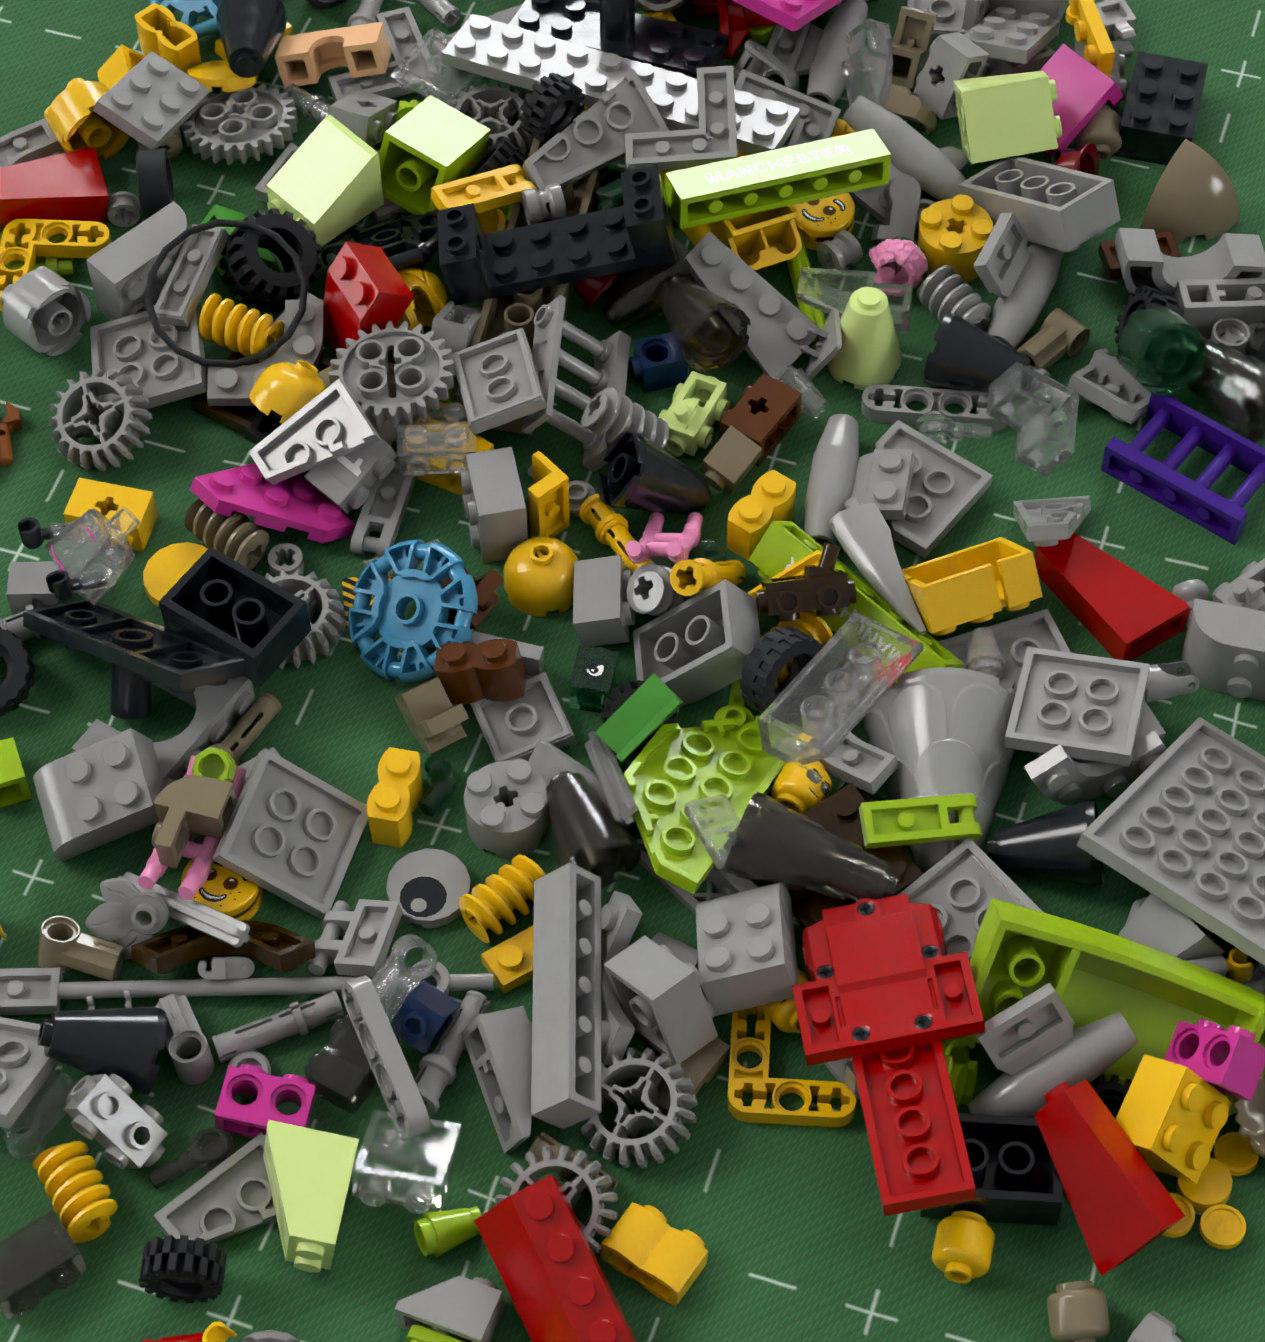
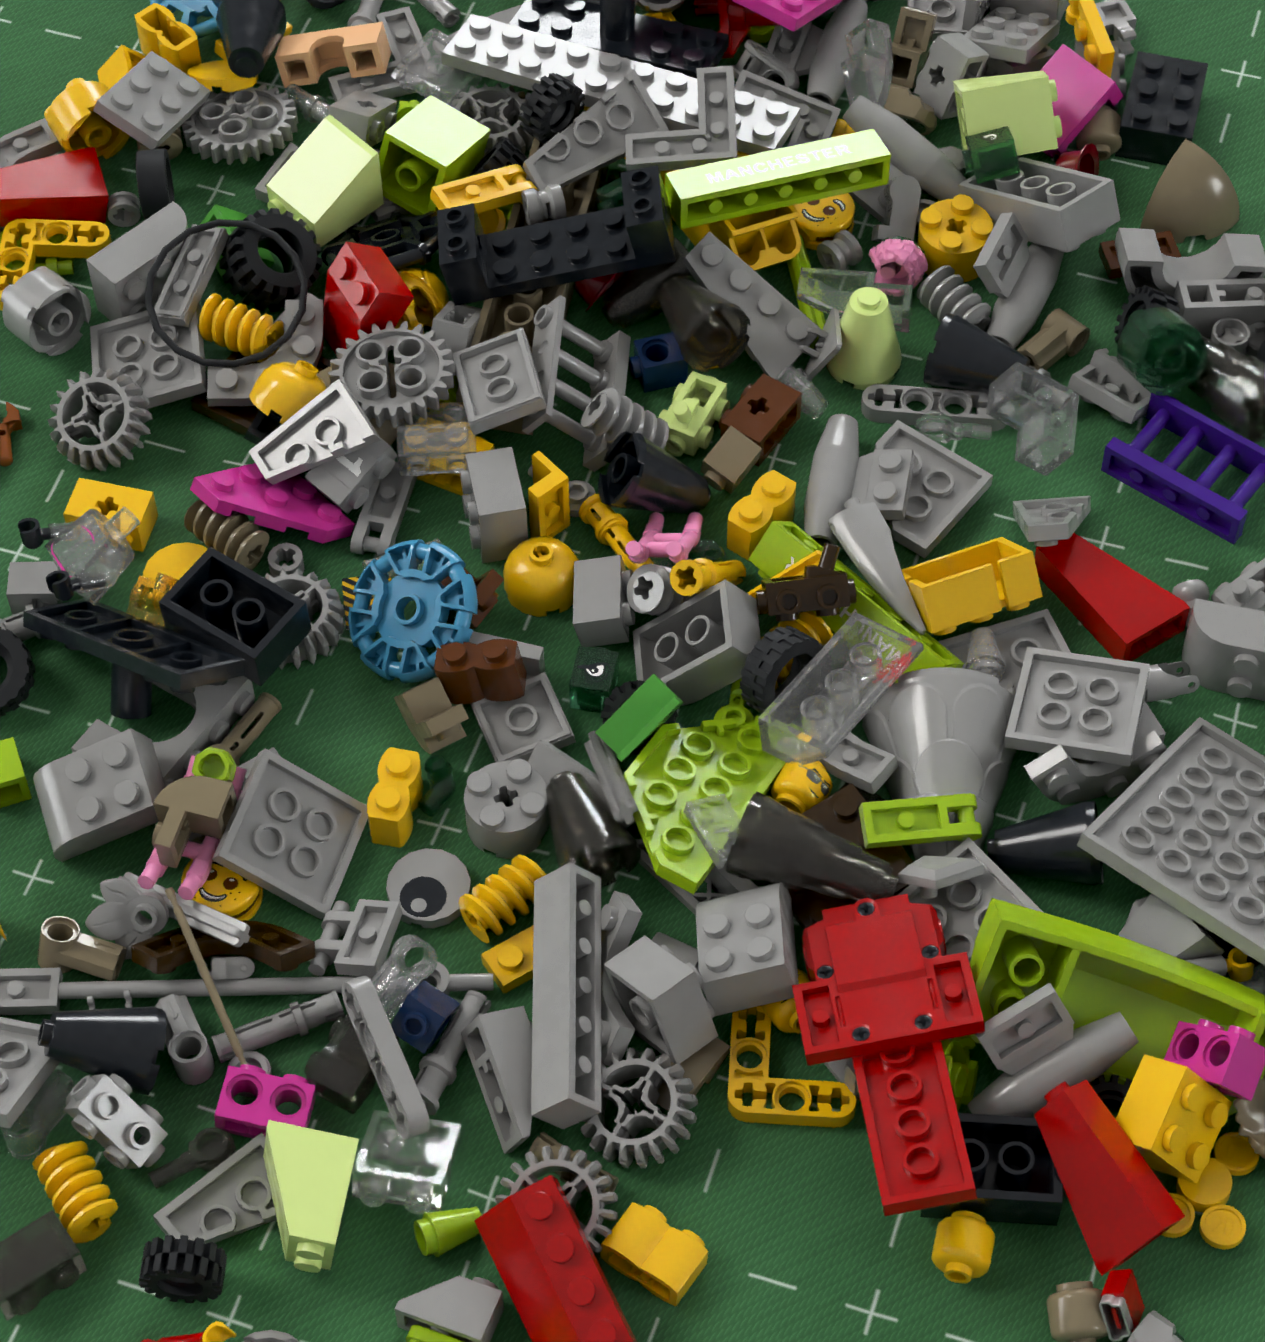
none -> clear yellow brick [126,572,179,627]
none -> dark tan piece [165,887,248,1065]
none -> light grey piece [898,856,984,898]
none -> clear green brick [961,126,1020,184]
none -> piece [1099,1269,1145,1341]

